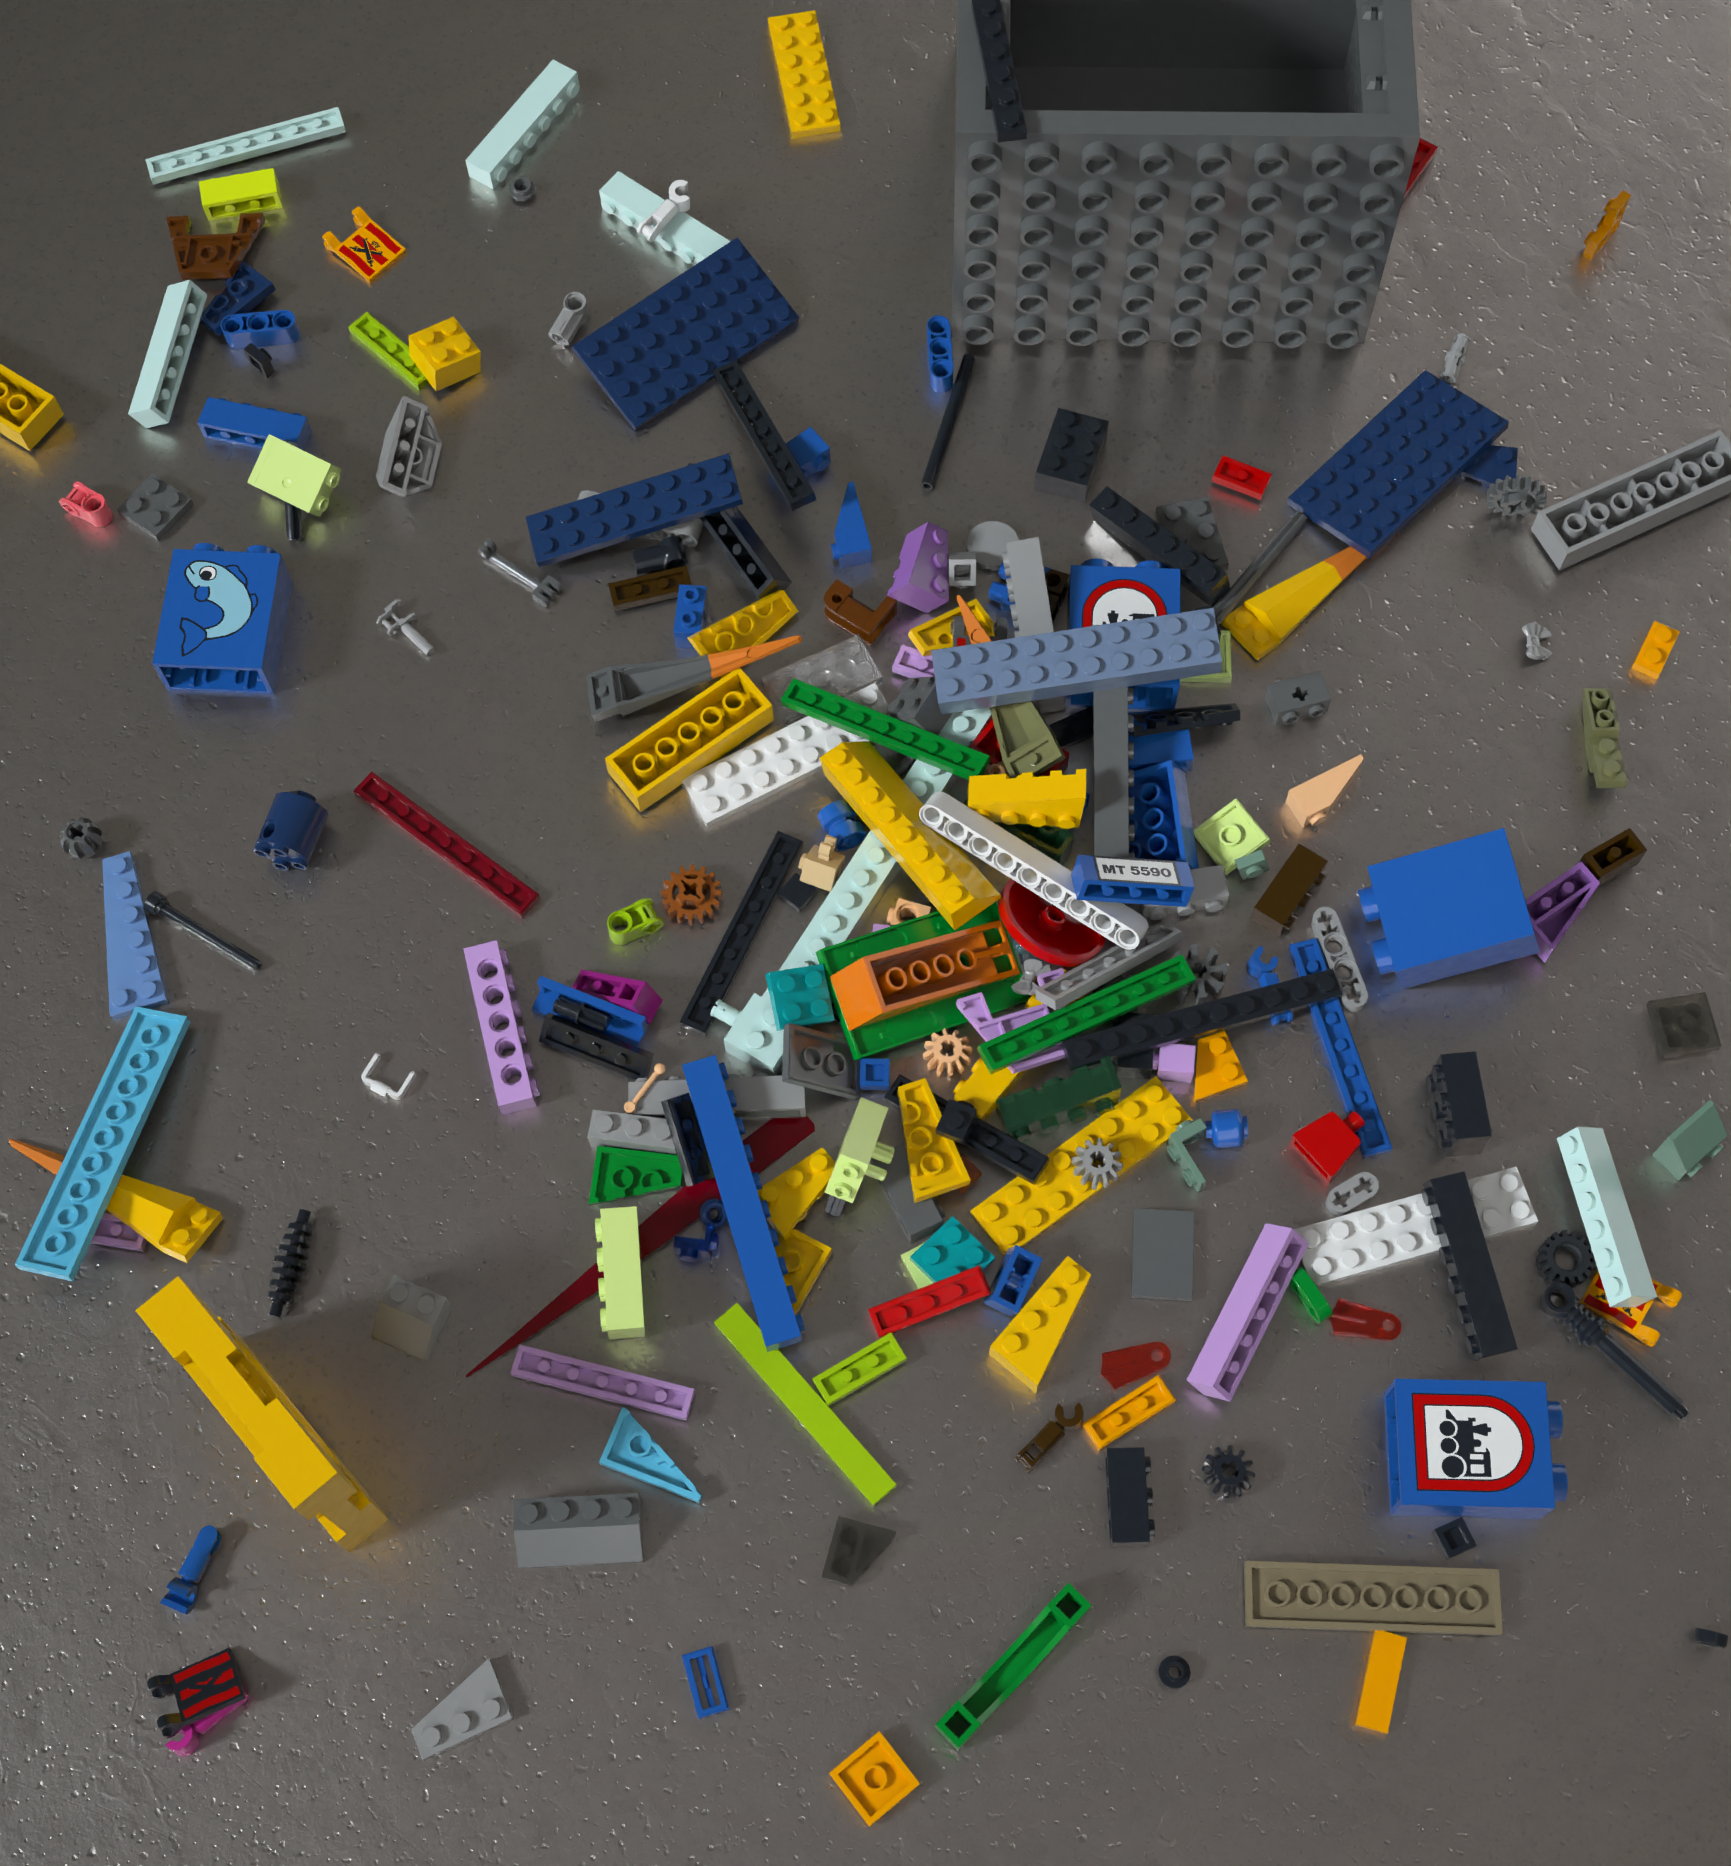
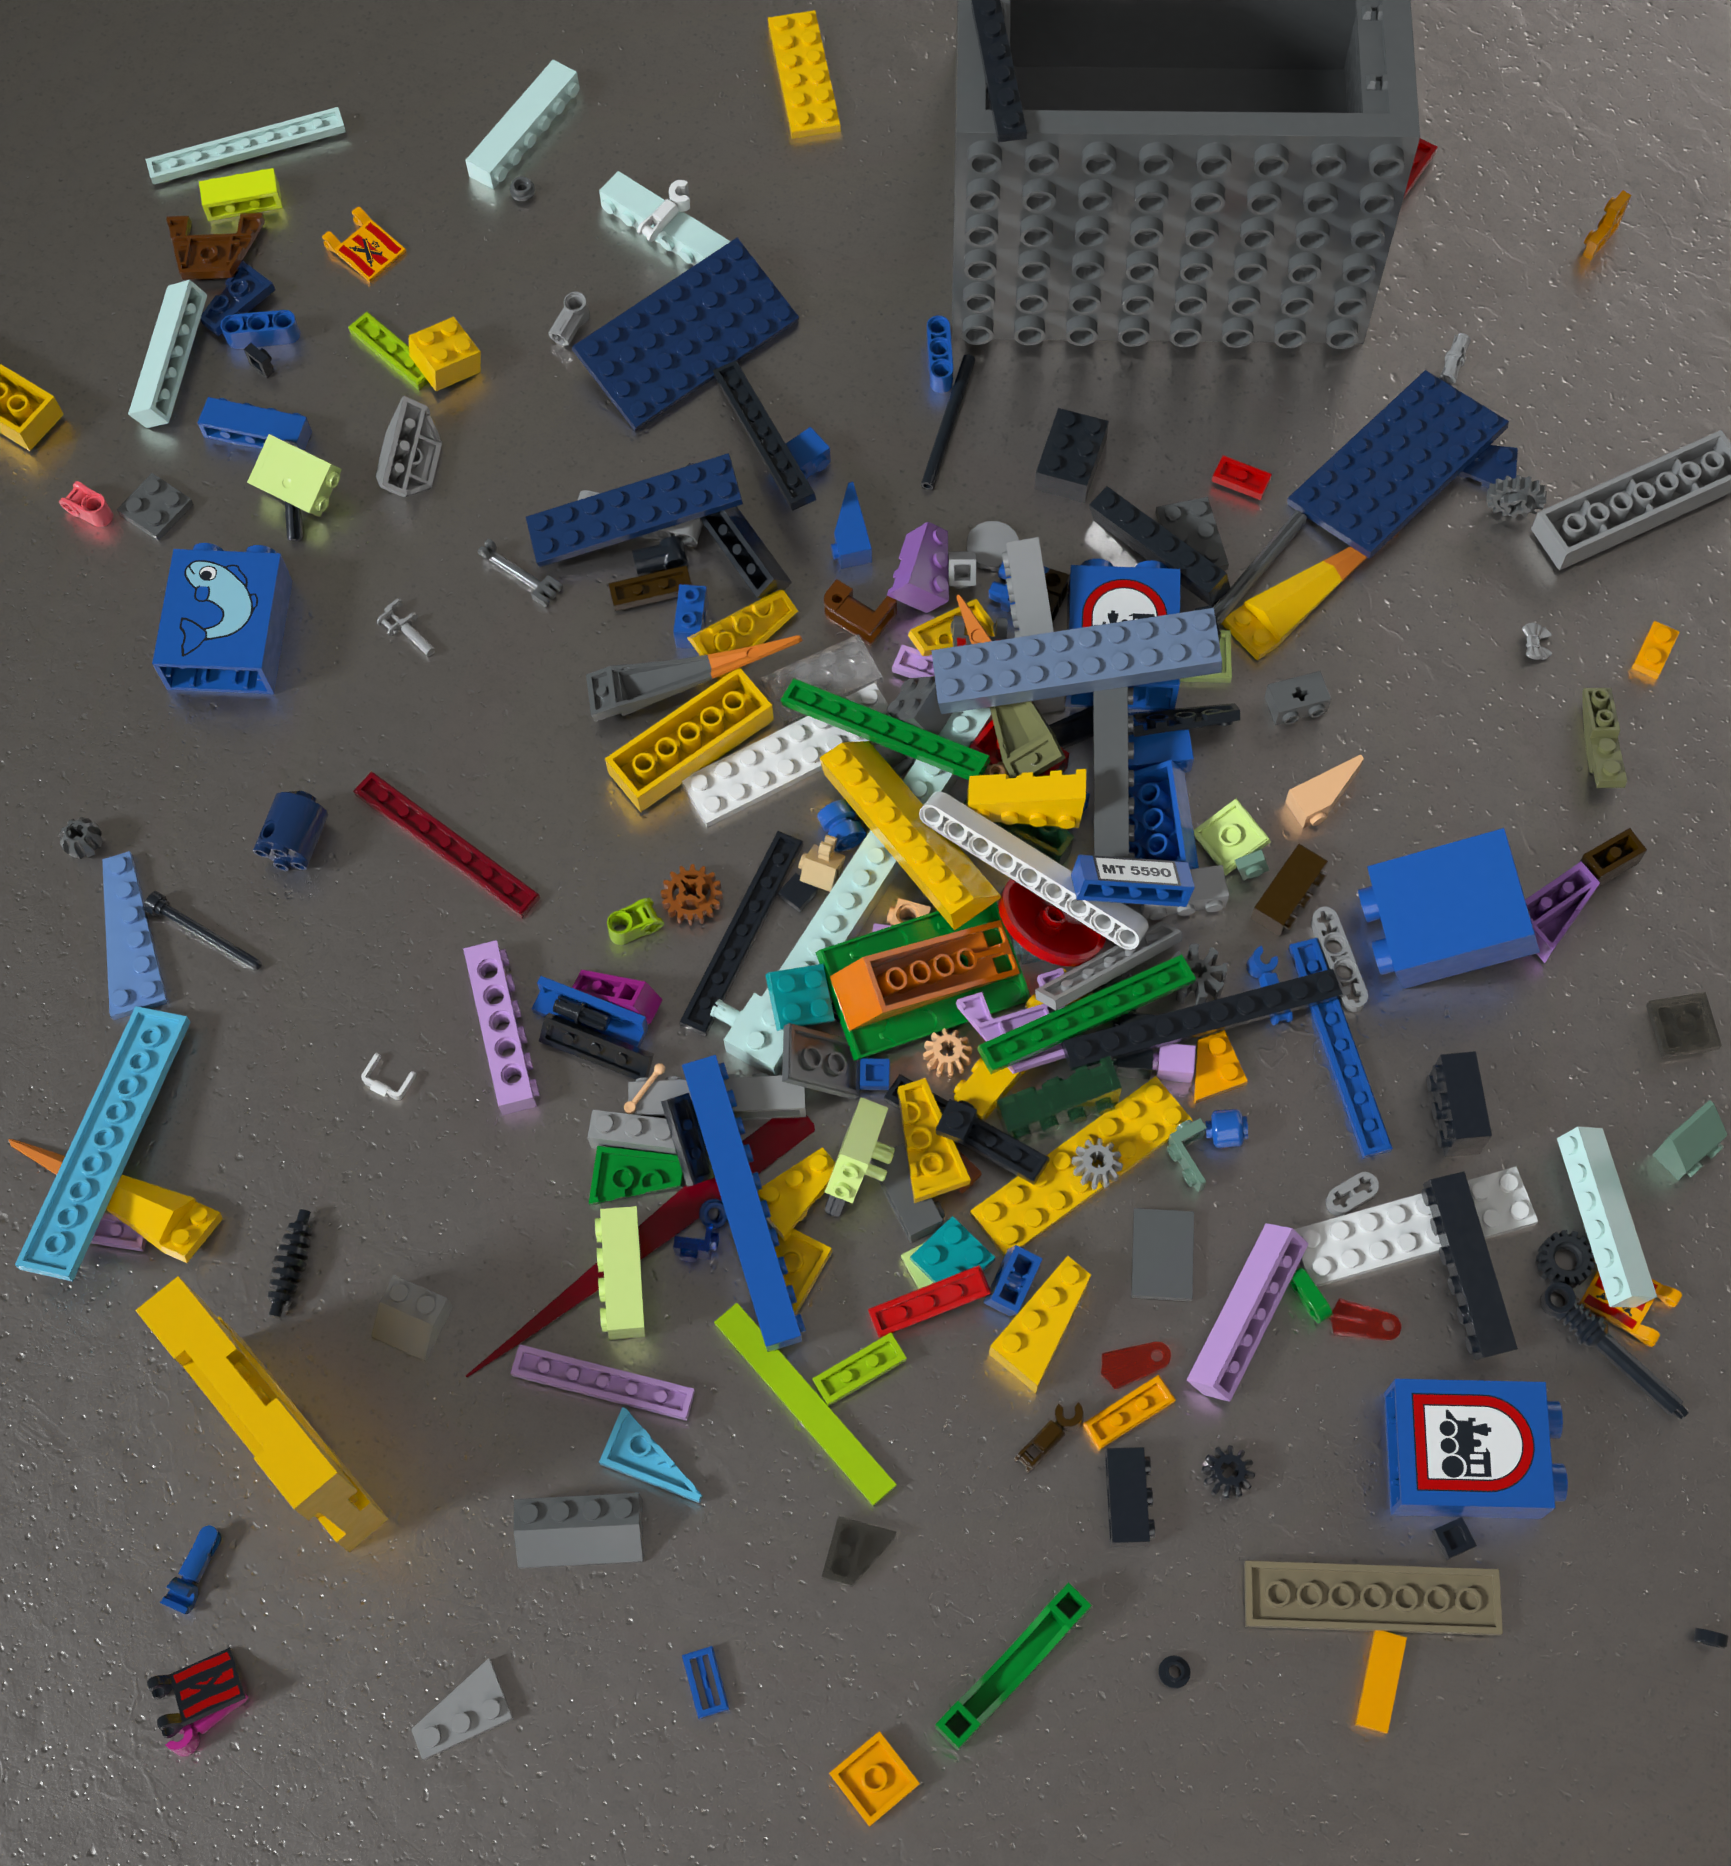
light grey piece [1011,959,1052,995] -> none
red torso [1291,1111,1365,1183] -> none

